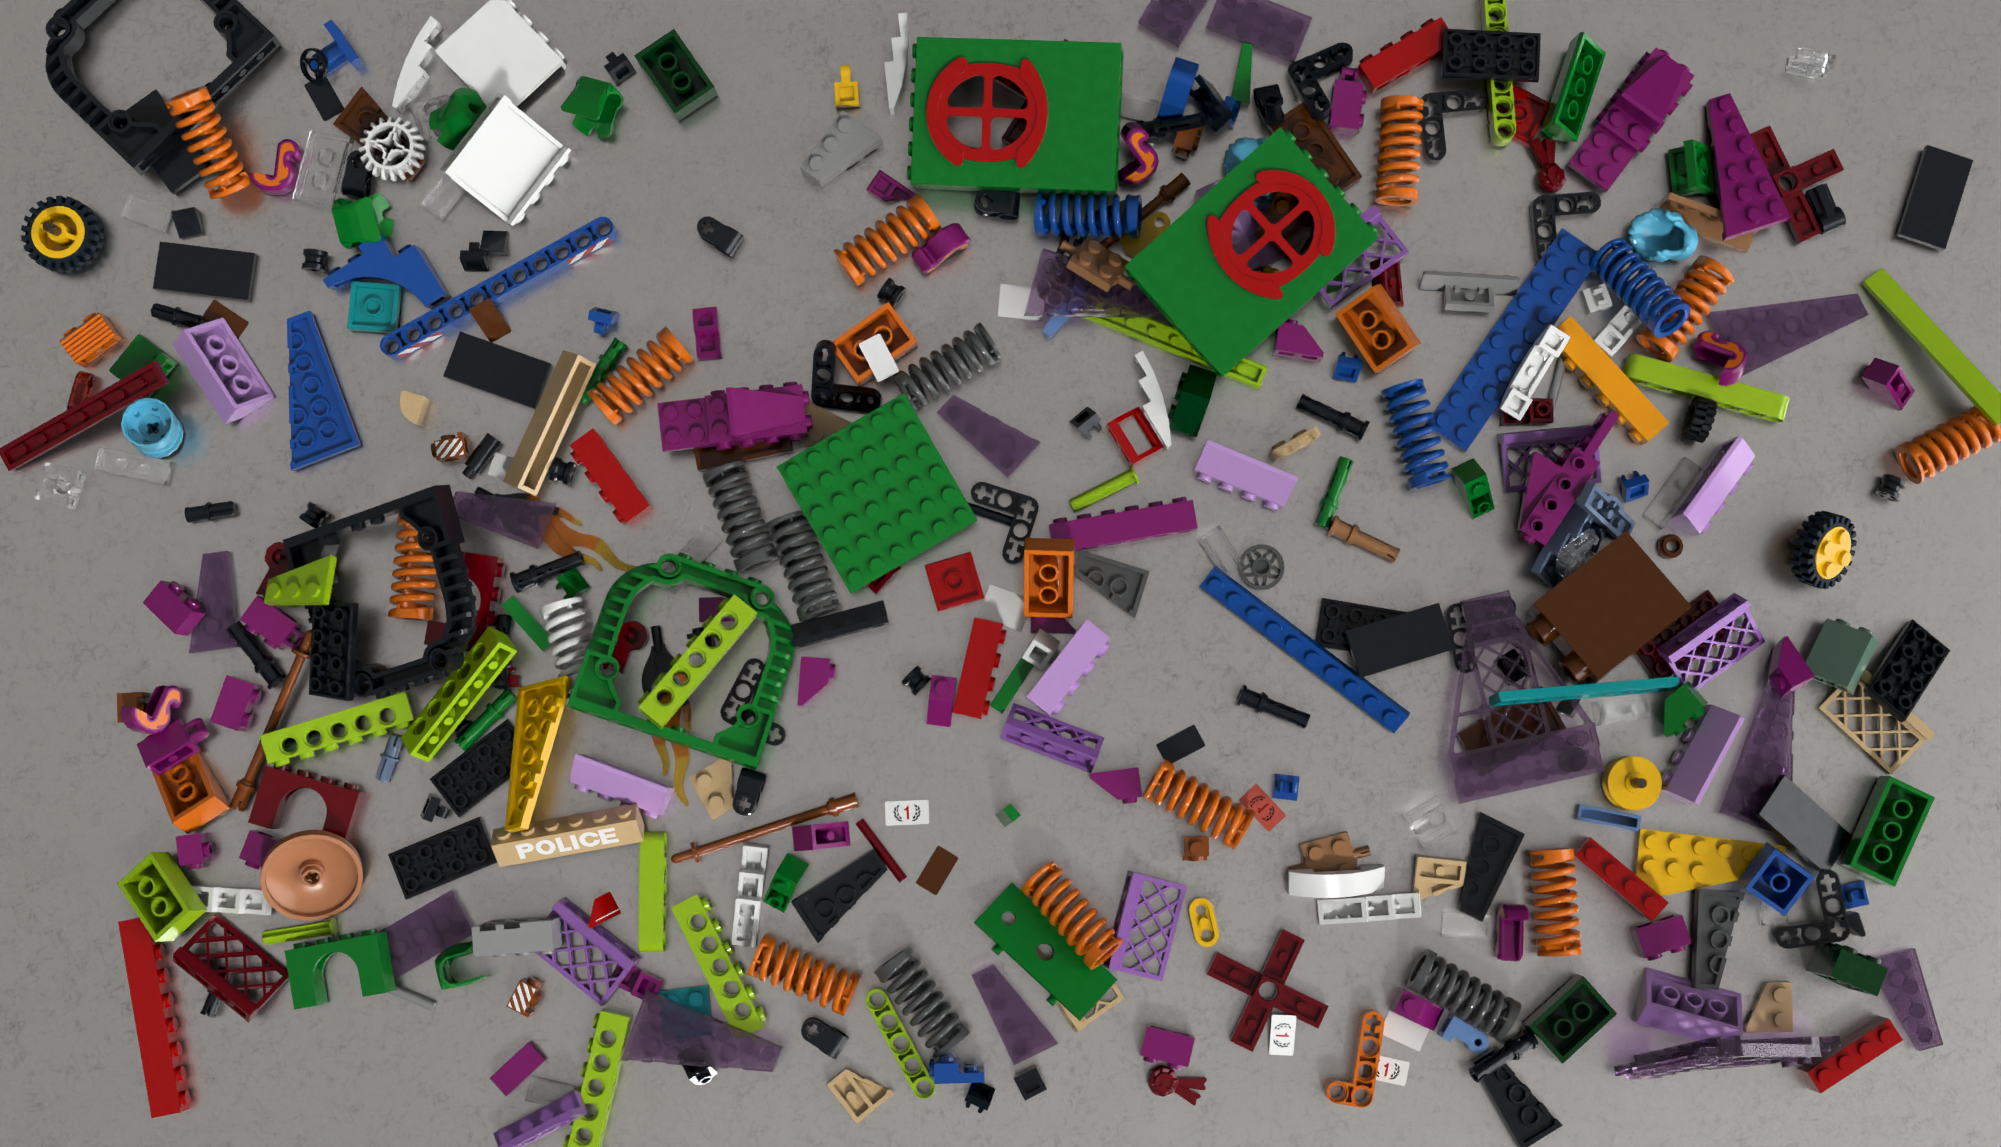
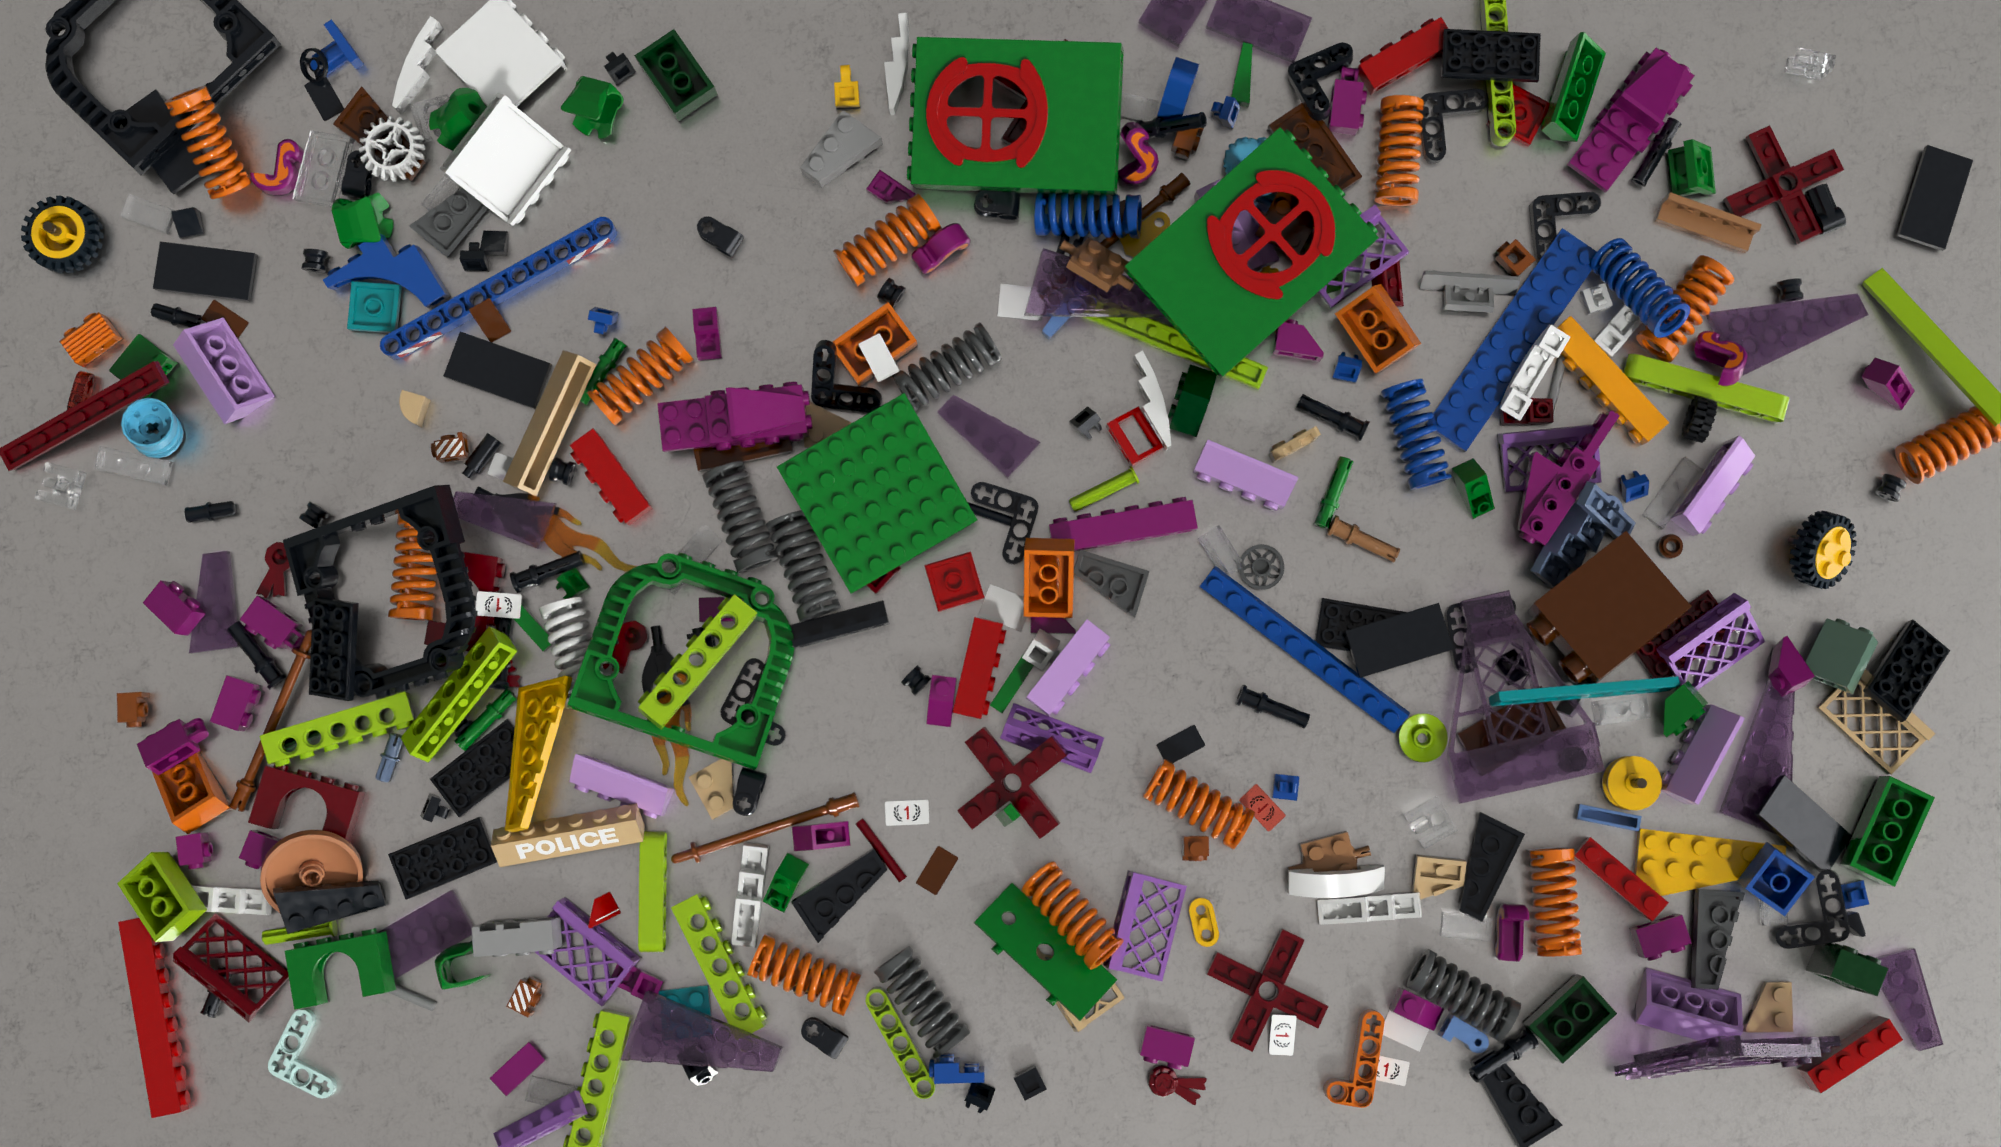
magenta animal [120,685,183,734] -> none
lime wing [264,555,337,606] -> none
blue wing [287,310,361,471] -> none
magenta slope [797,657,836,706] -> none
tan wing [826,1069,894,1124] -> none
clear purple wing [972,964,1058,1065] -> none
magenta slope [1089,767,1142,804] -> none
black hinge [1189,74,1234,131] -> none
black piece [1253,84,1285,126] -> none
dark red piece [1528,137,1566,192] -> none
clear brick [1555,529,1599,579] -> none
medium azure hair [1628,208,1698,262] -> none
magenta wing [1706,93,1790,241] -> none
none -> light aqua beam [268,1008,337,1099]
none -> black wing [273,880,386,934]
none -> dark grey wing [409,188,488,257]
none -> white sticker [476,591,522,619]
none -> dark red piece [957,727,1068,839]
none -> lime dish [1399,714,1448,762]
none -> dark orange brick [1495,239,1536,276]
none -> black pin [1632,117,1682,187]
none -> black wheel [1777,278,1804,303]

